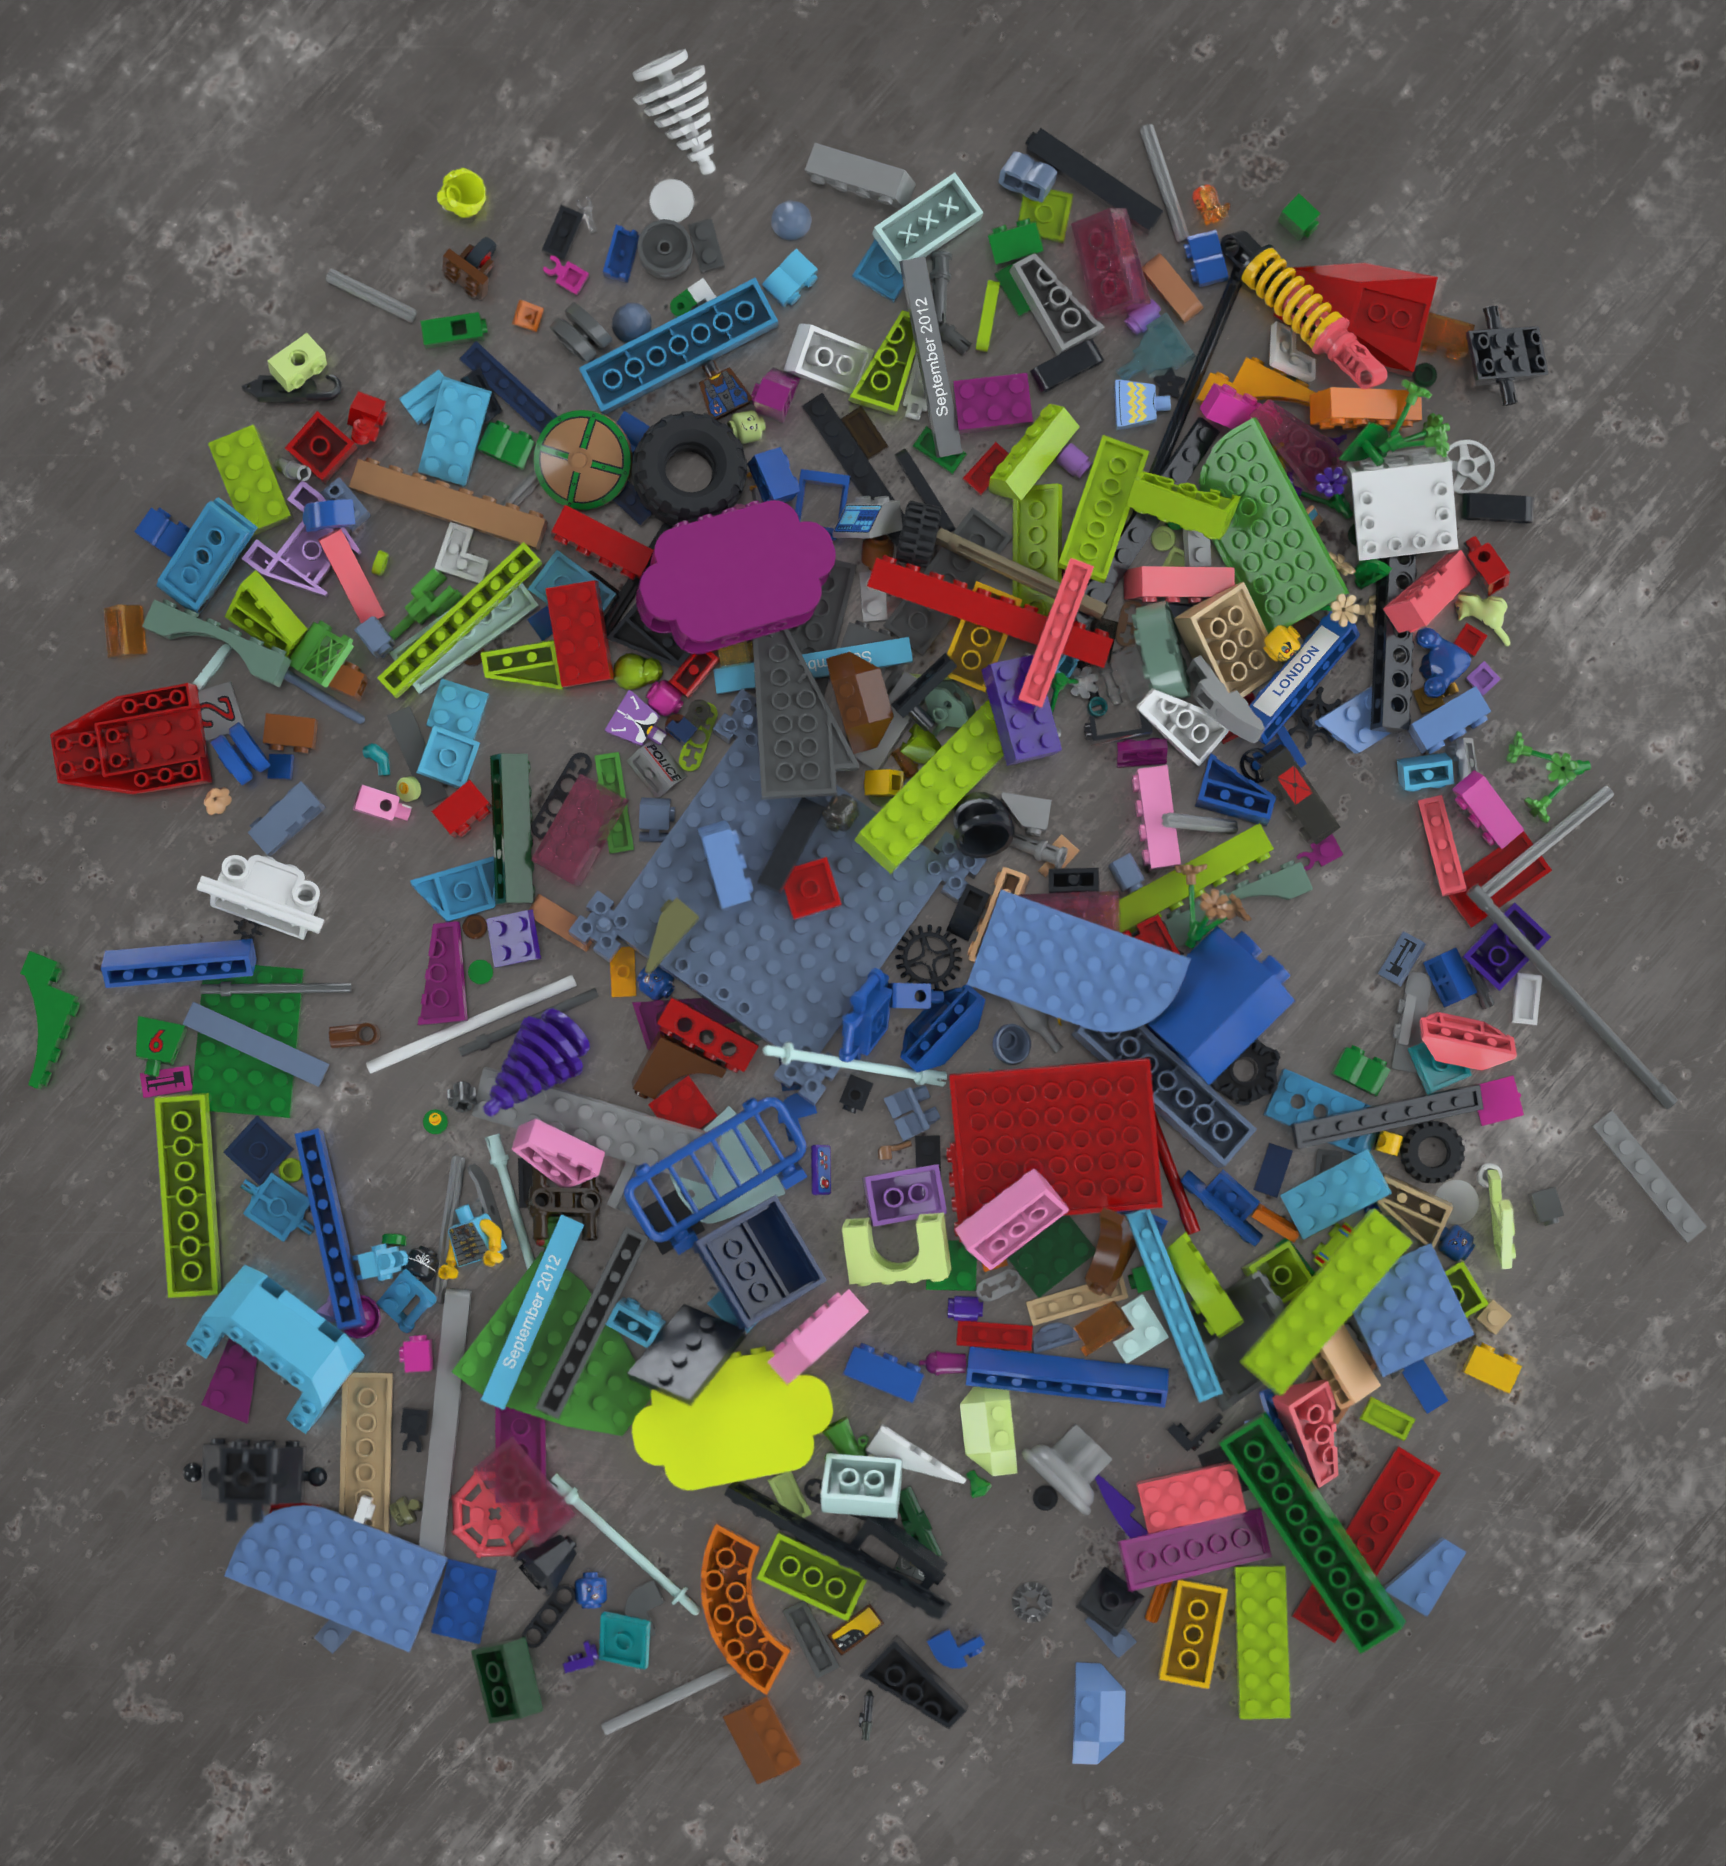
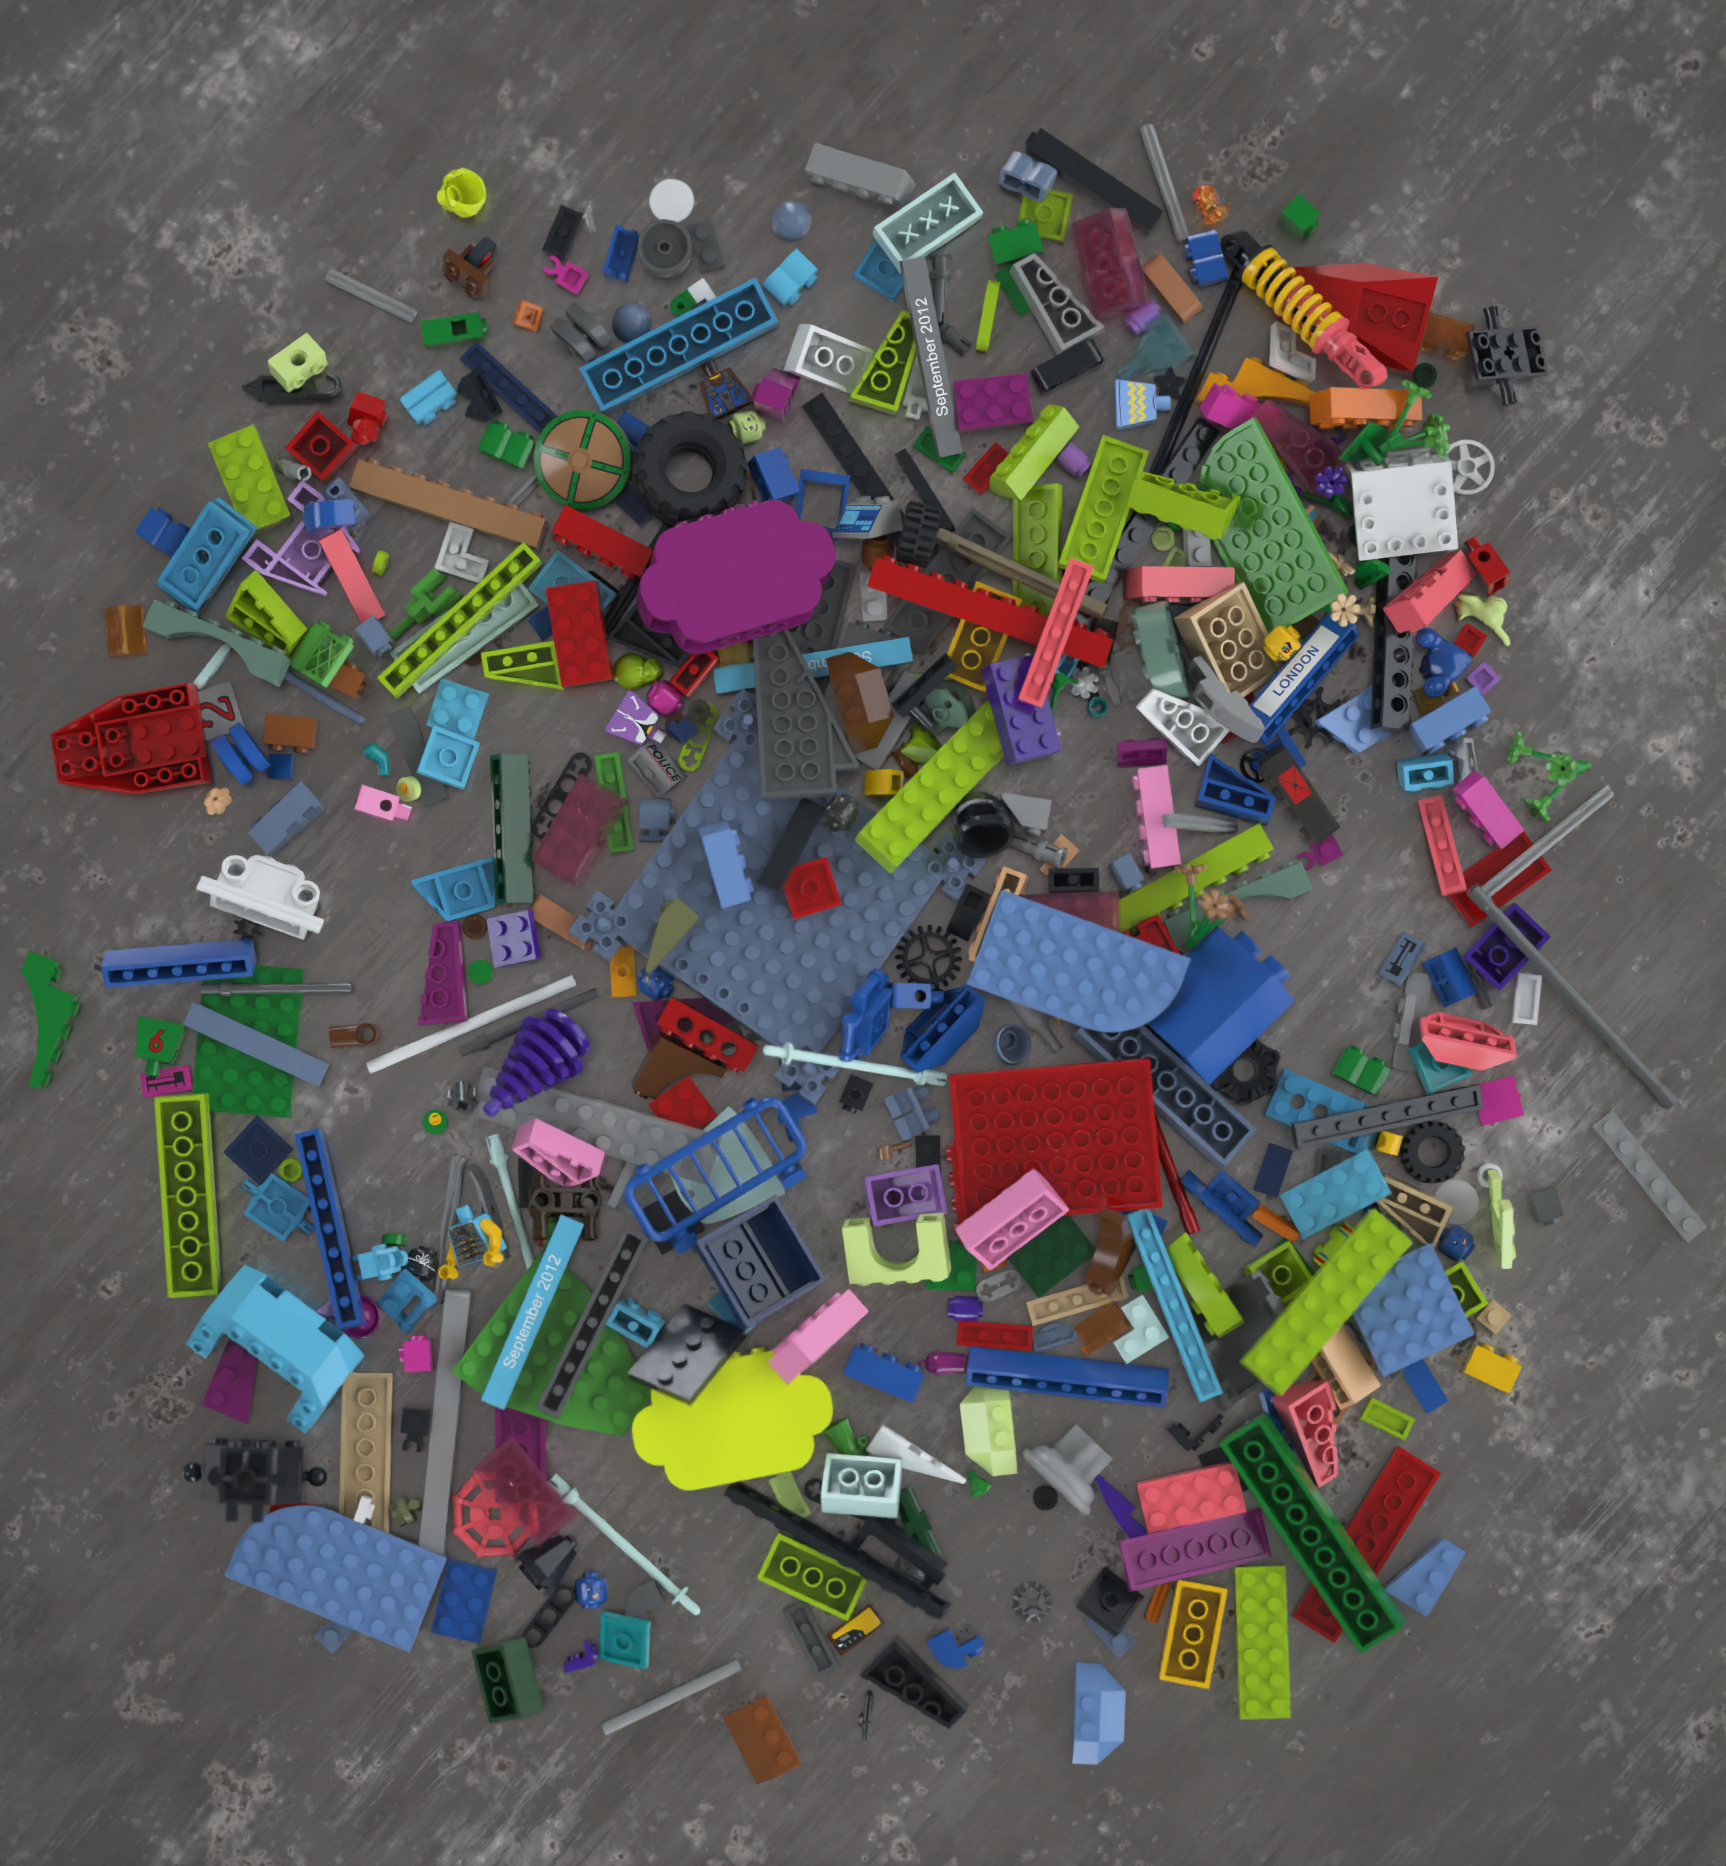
medium azure plate [418,377,492,486] -> none
red brick [431,780,492,838] -> none
white plant [632,49,715,175] -> none
orange brick [701,1523,791,1695] -> none
slope [811,1145,831,1195] -> none
dark brown tile [841,406,889,461] -> none
black panel [1084,710,1153,746] -> none
black beam [1461,493,1534,524] -> none

